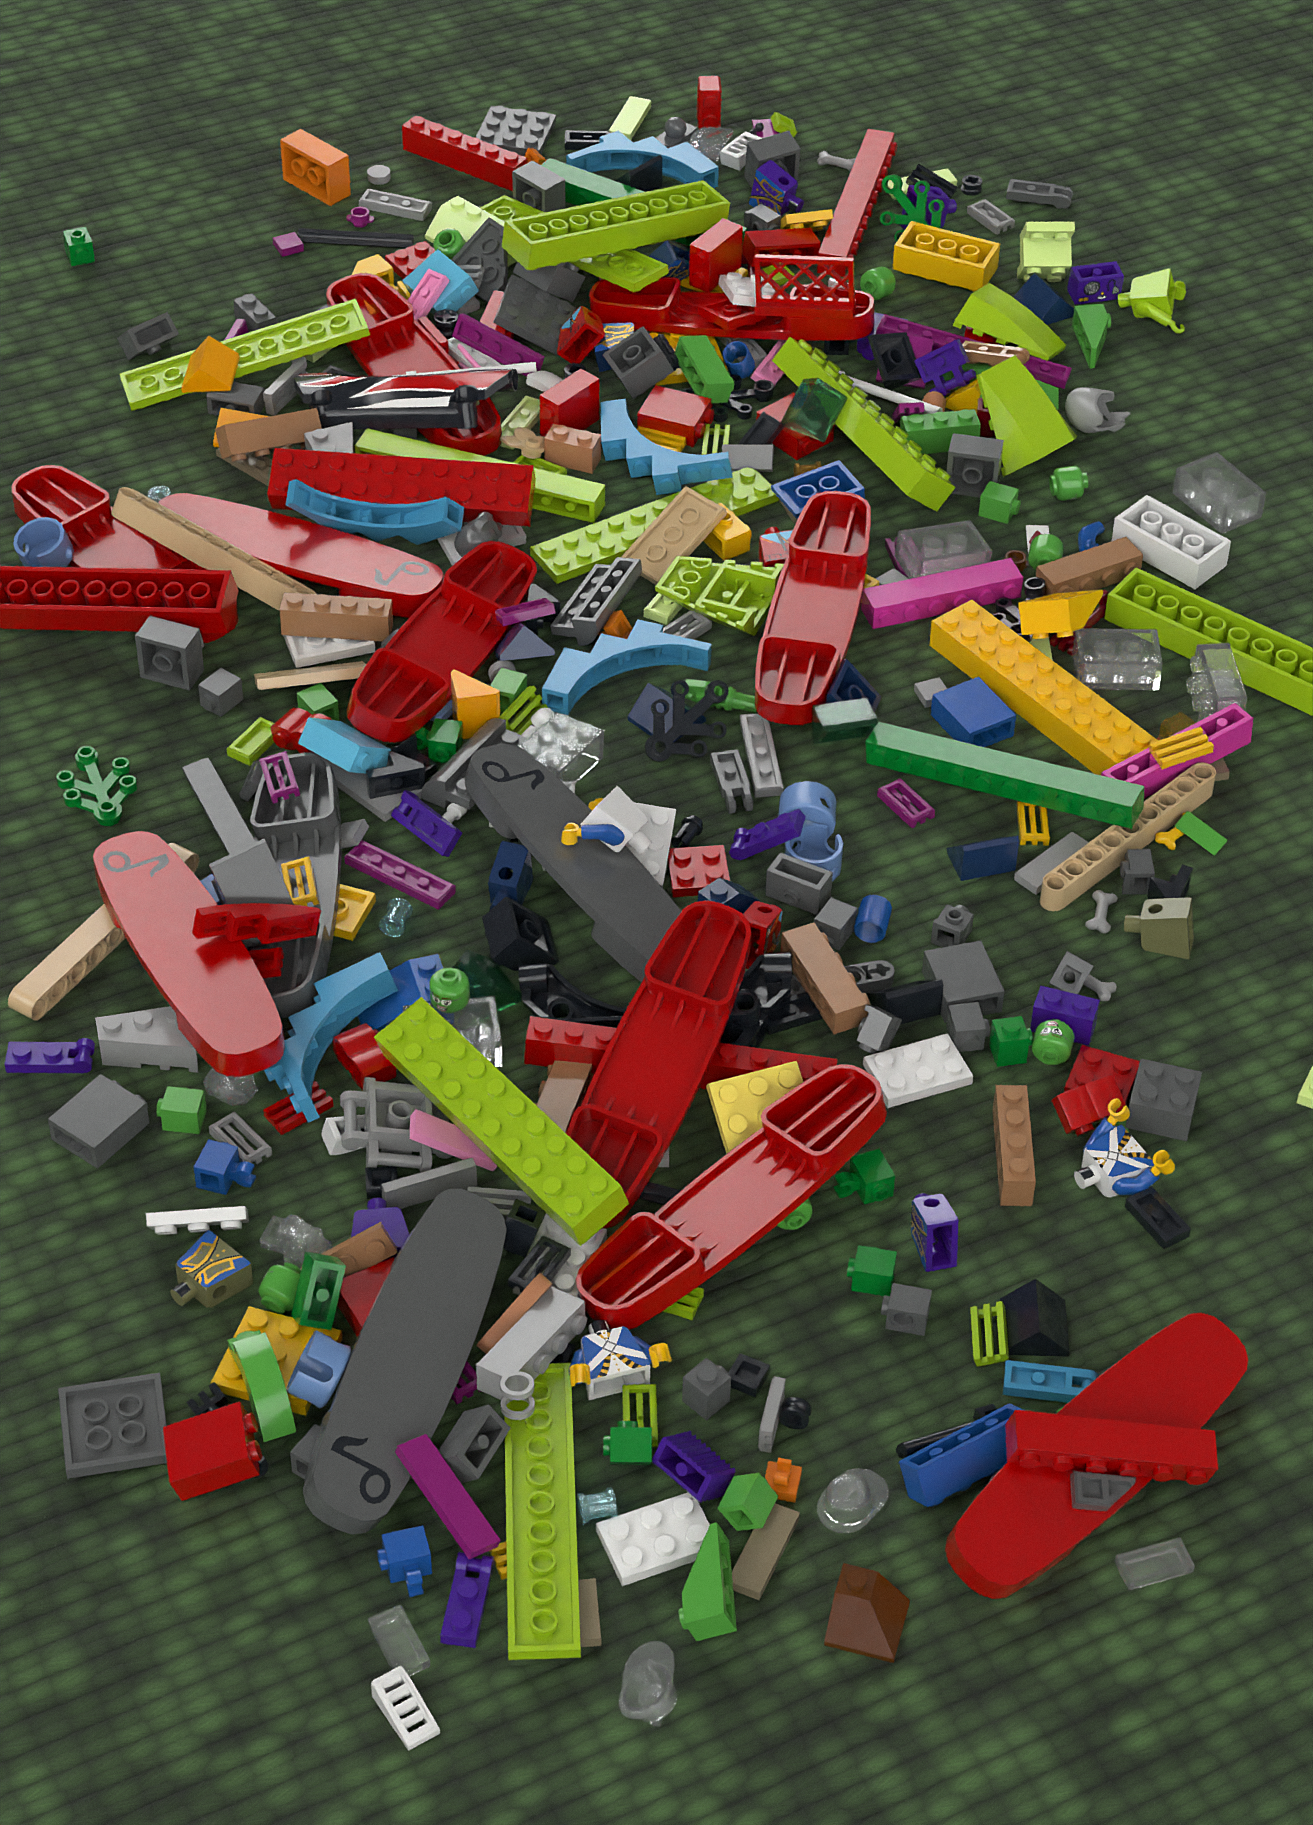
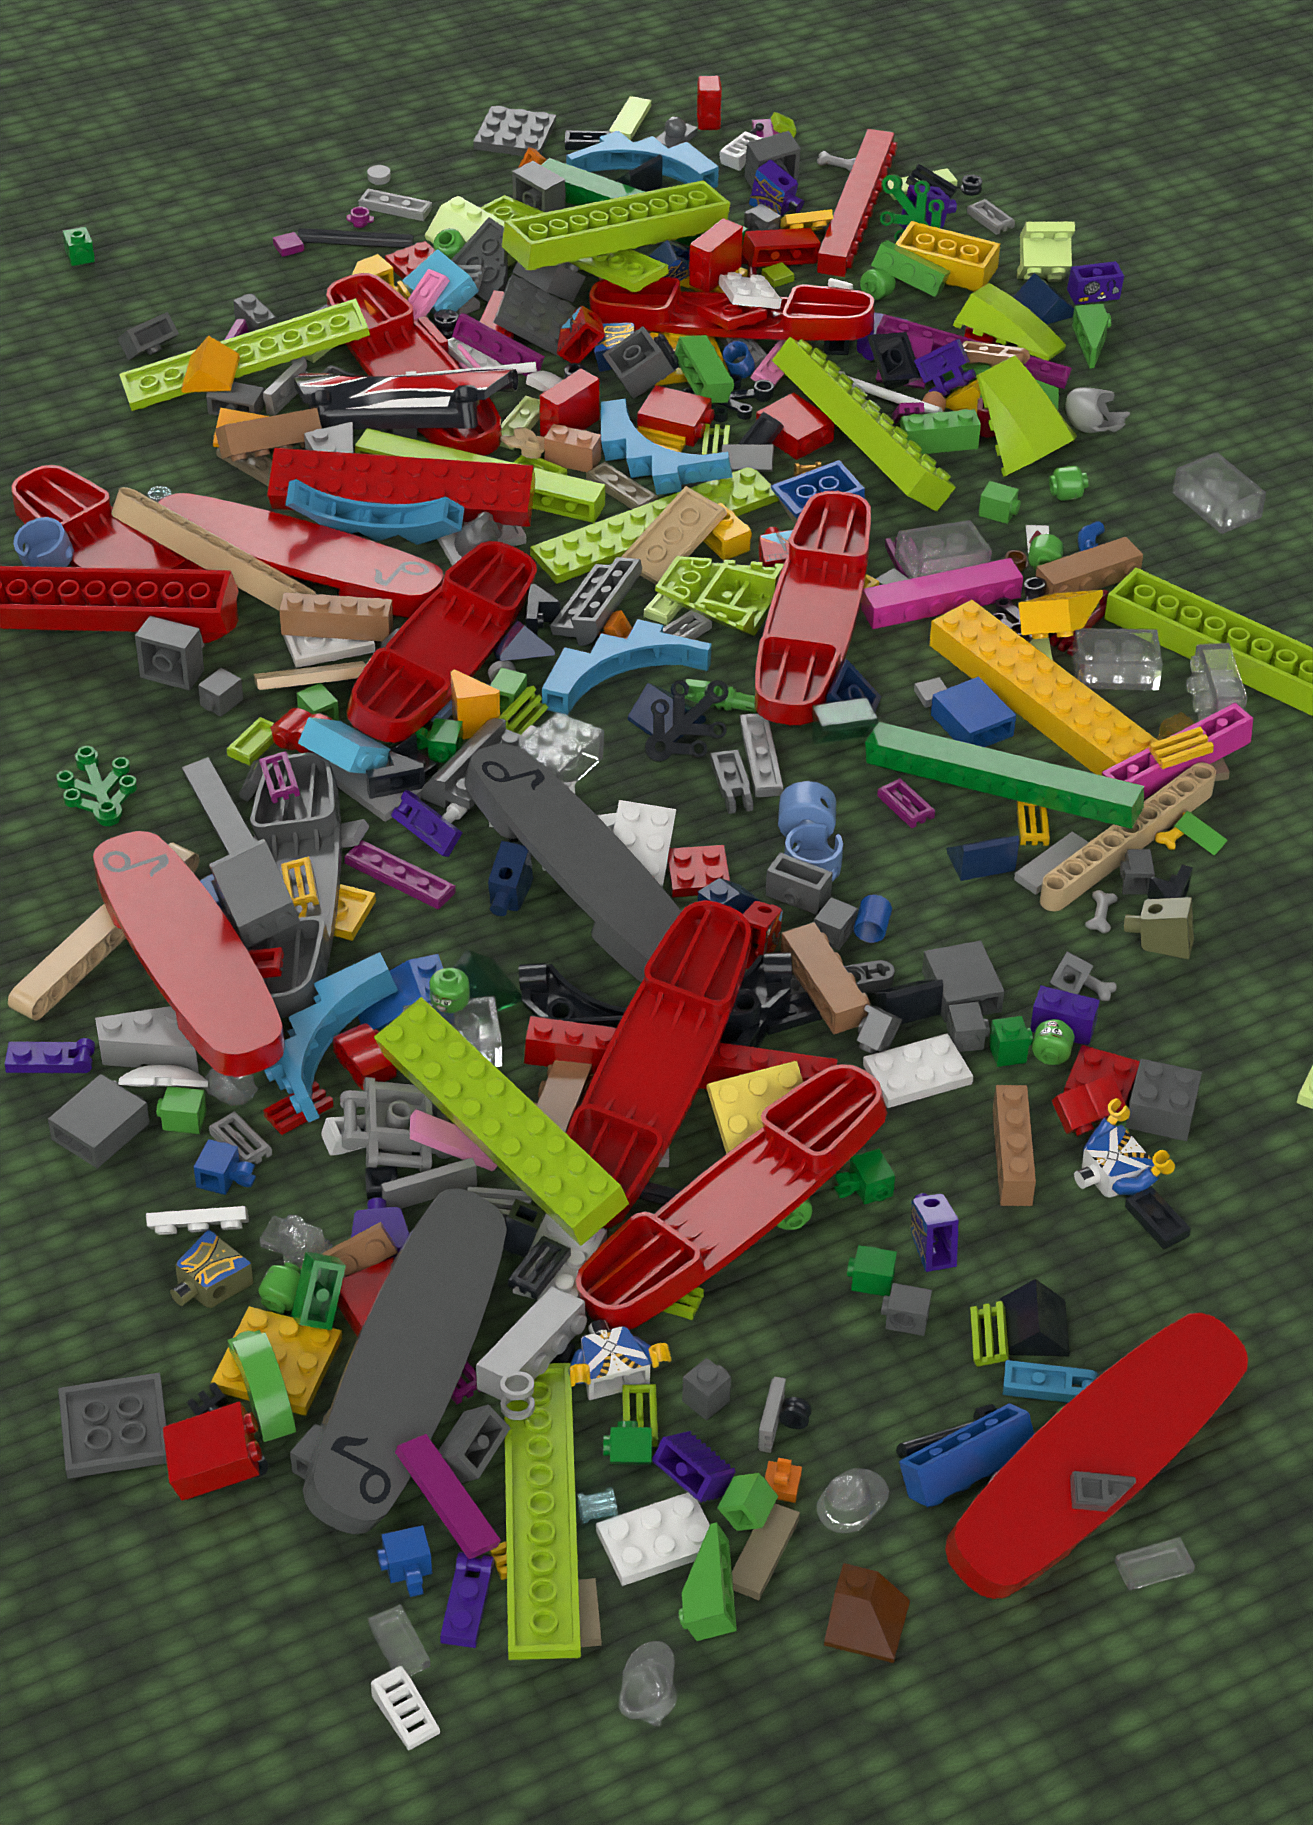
red slope [192,903,321,945] -> none
orange brick [280,129,351,206] -> none
medium blue piece [286,1330,351,1408] -> none
clear light blue bush [379,898,413,937] -> none
red brick [402,116,527,191] -> none
nougat beam [476,1273,553,1354] -> none
black slope [482,896,559,971] -> none
magenta tile [495,598,555,626] -> none
white hinge [531,708,556,732] -> none
white torso [561,786,652,855] -> none
black pin [671,815,703,848] -> none
clear hair [689,126,733,162] -> none
black plate [728,1353,770,1398] -> none
dark purple plate [729,809,806,860] -> none
red fence [754,254,856,319] -> none
clear green slope [781,378,848,443] -> none
dark grey brick [931,904,974,947] -> none
dark grey brick [947,433,1004,497] -> none
red brick [1005,1410,1218,1485] -> none
dark grey hinge [1006,179,1073,209] -> none
white brick [1112,495,1231,589] -> none
lime torso [1118,269,1186,334] -> none
none -> white brick [118,1065,208,1089]
none -> dark tan tile [586,462,658,509]
none -> bright green brick [871,240,951,297]

